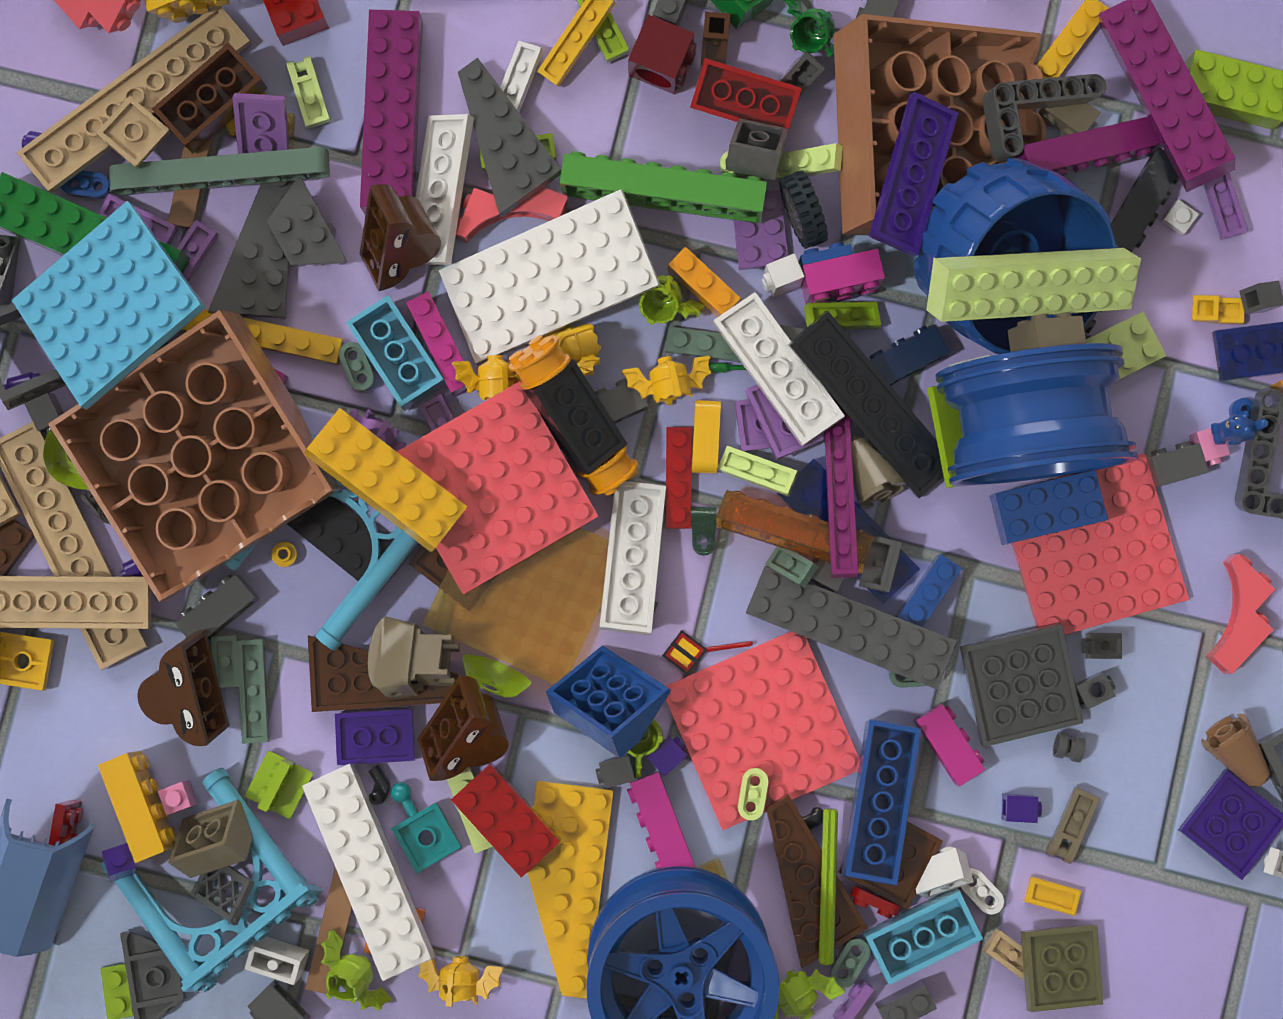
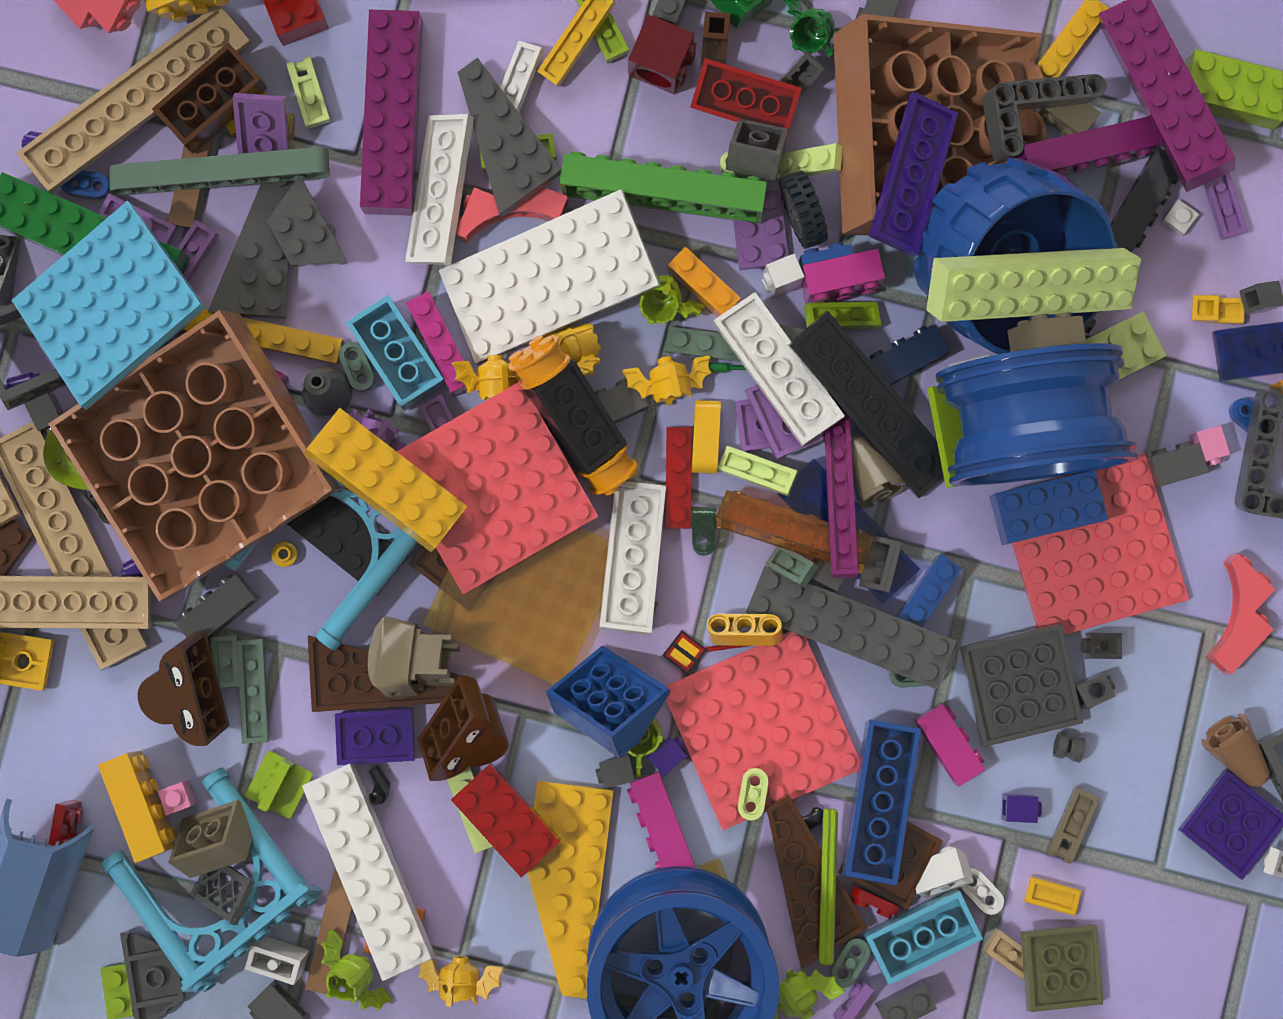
tan plate [96,96,170,169] -> none
dark purple brick [102,843,136,882] -> none
reddish brown brick [359,184,441,291] -> none
teal plate [391,782,462,874] -> none
lime piece [463,654,532,698] -> none
blue animal [1211,411,1268,446] -> none
none -> dark grey cone [302,366,352,416]
none -> yellow beam [707,614,783,646]

